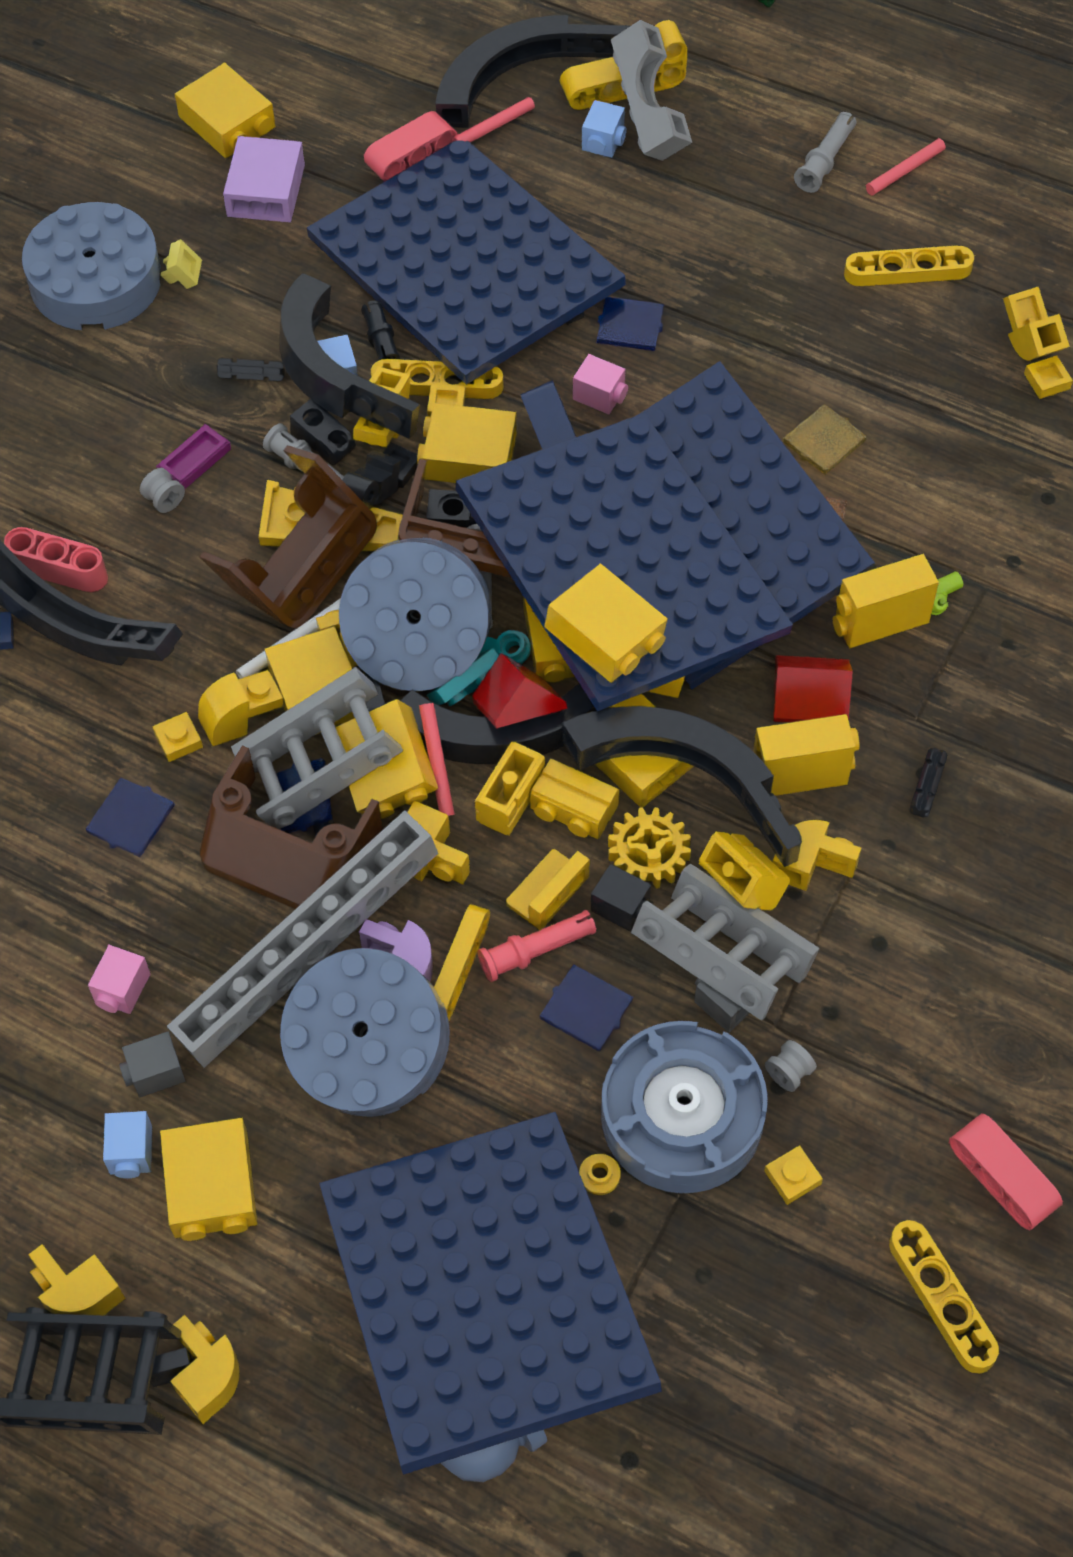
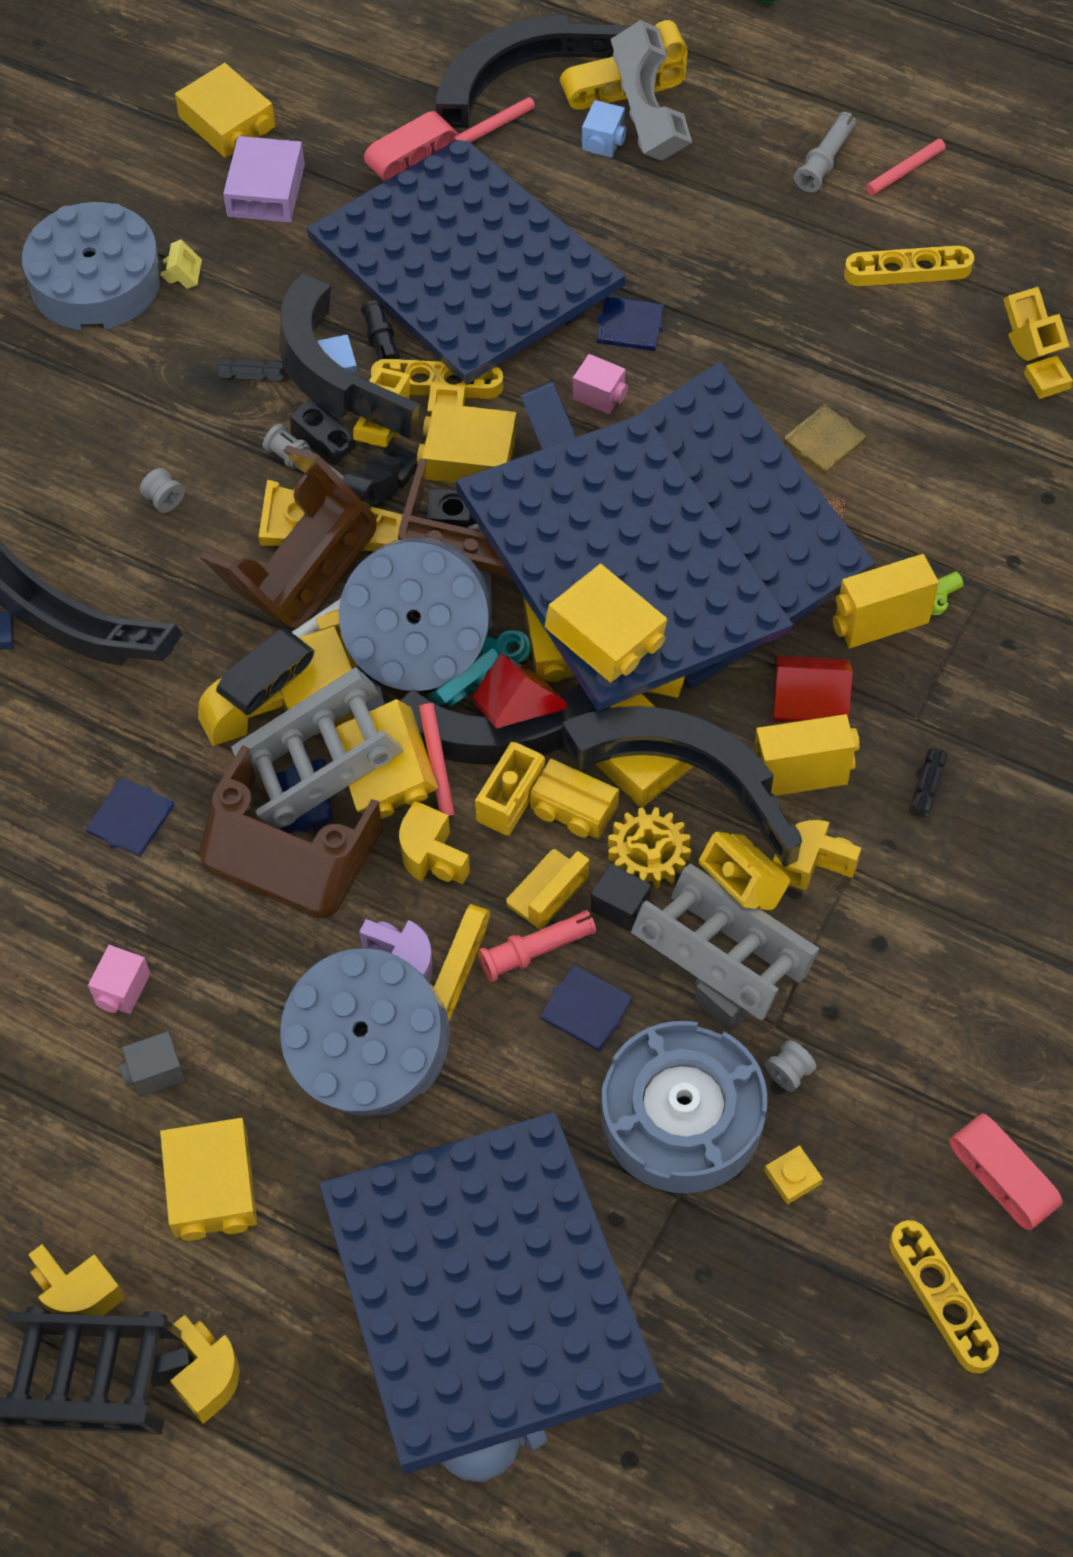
coral beam [4,527,108,592] -> none
light blue brick [103,1111,152,1178] -> none
yellow plate [152,712,203,762] -> none
magenta tile [156,424,231,489] -> none
light grey brick [167,810,438,1068] -> none
yellow plate [579,1154,620,1195] -> none
none -> black beam [216,627,315,716]

